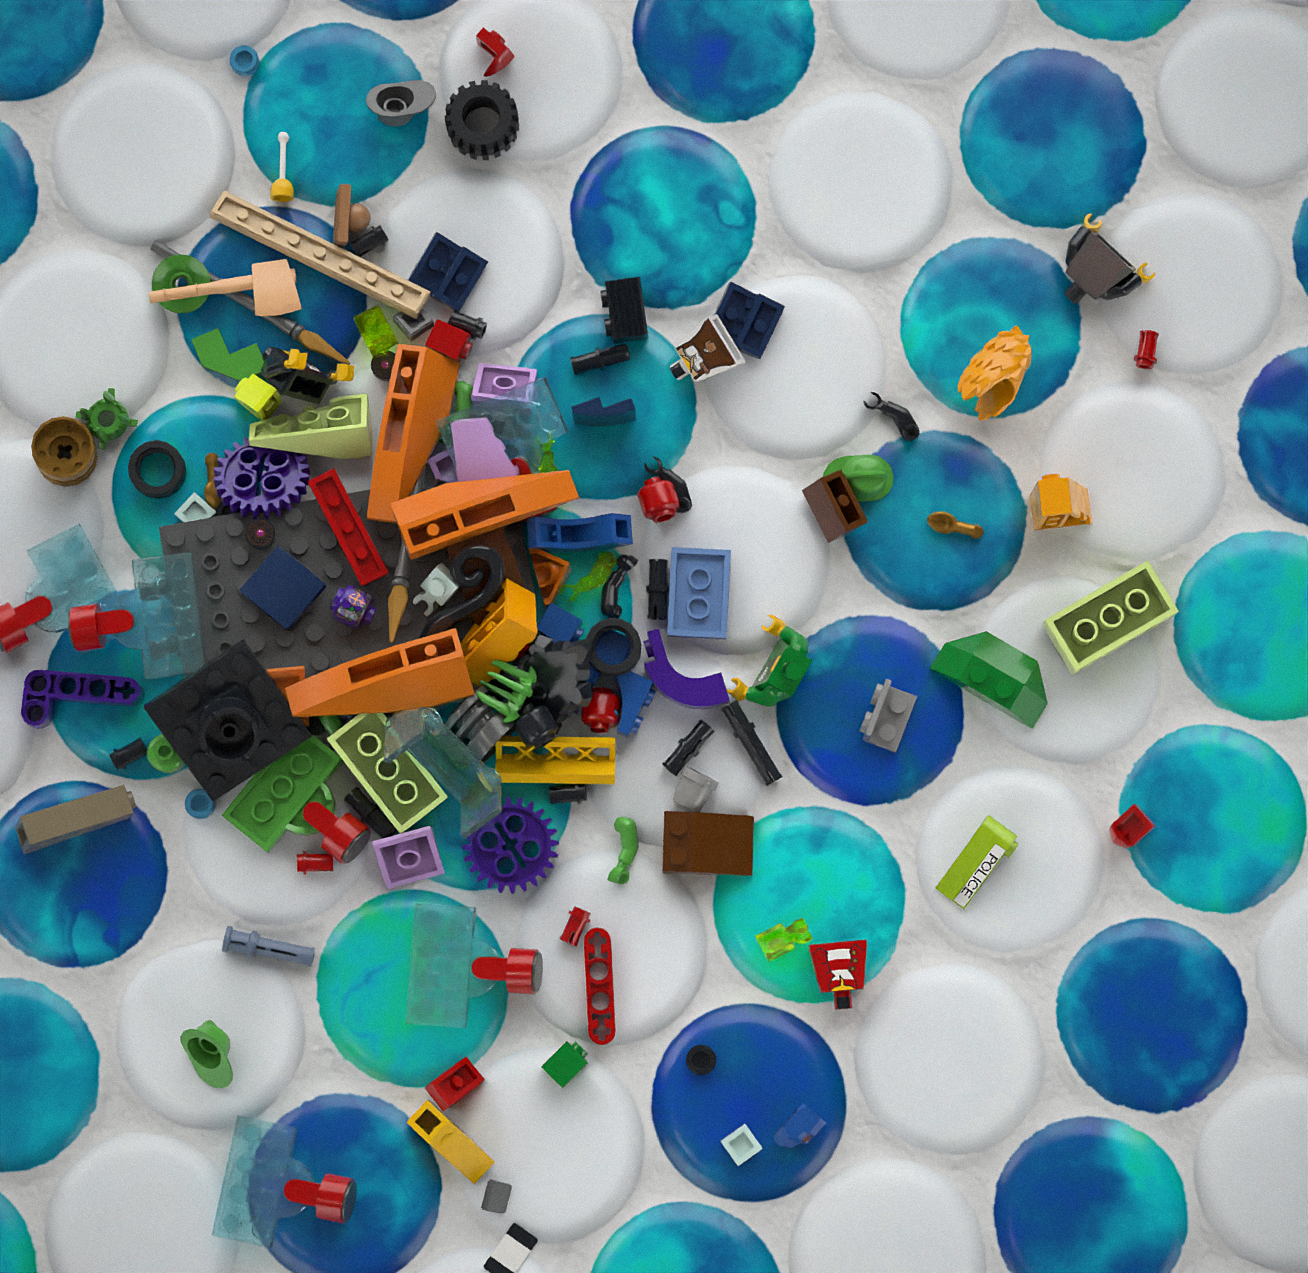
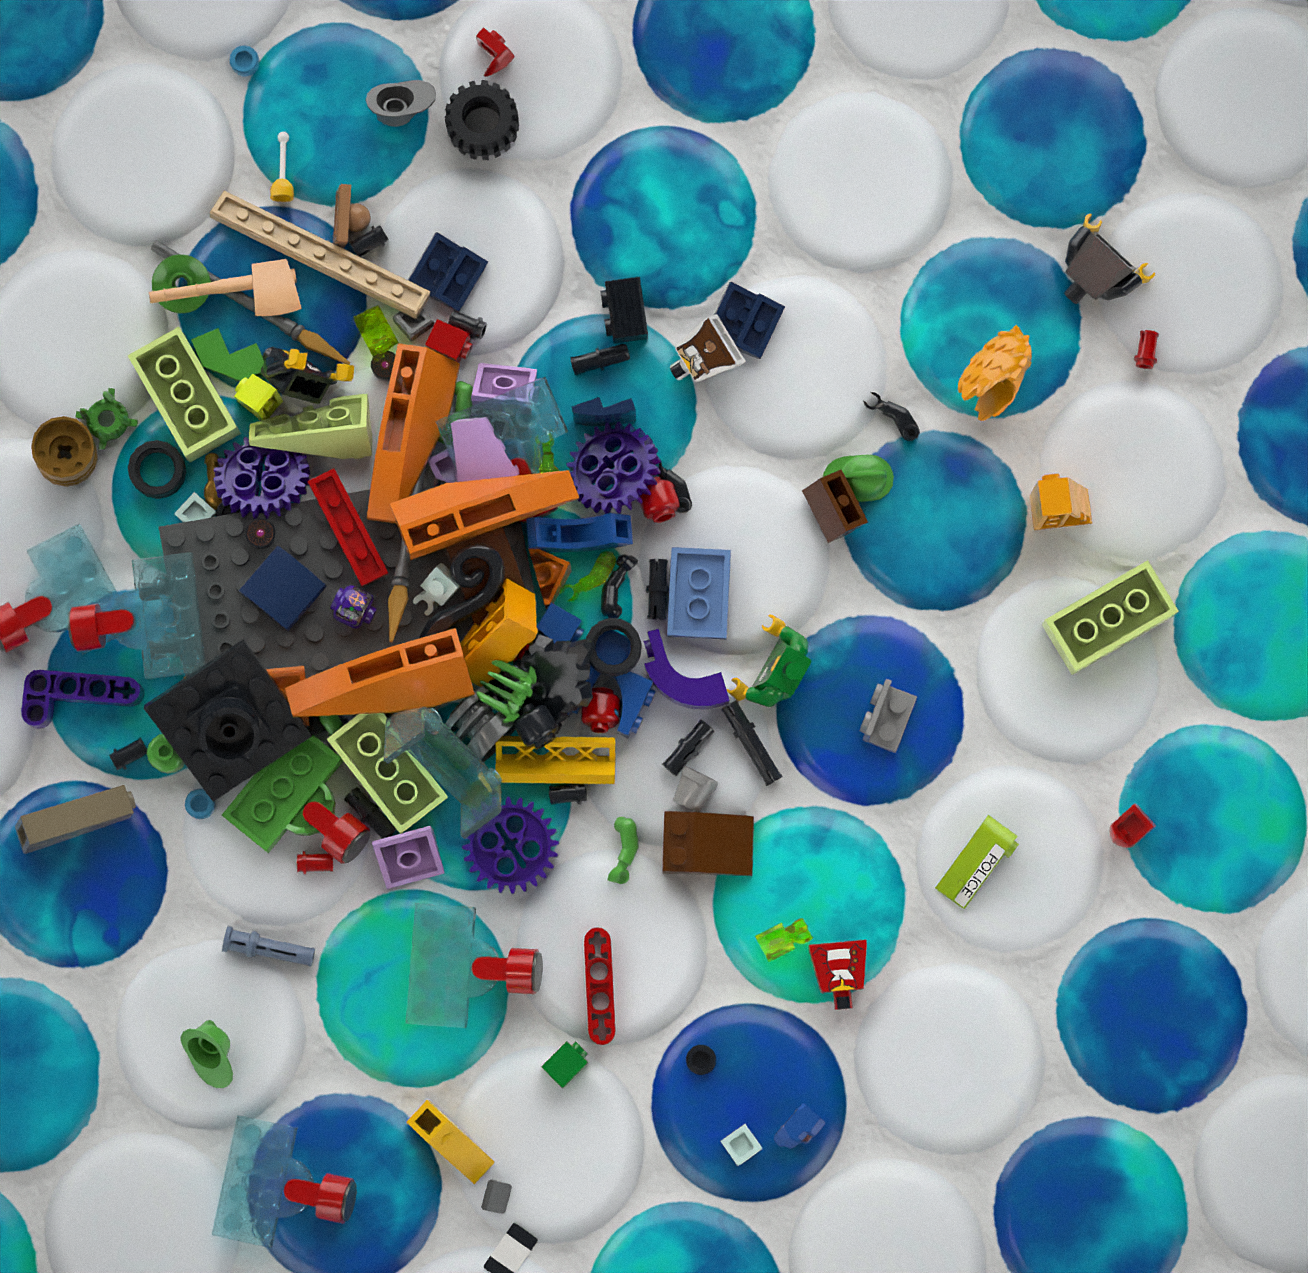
red slope [425,1057,485,1112] -> none
red pin [559,906,591,947] -> none
pearl gold piece [927,511,984,539] -> none
green wedge [930,631,1048,729] -> none
none -> yellowish green brick [128,327,241,462]
none -> dark purple gear [566,421,661,514]

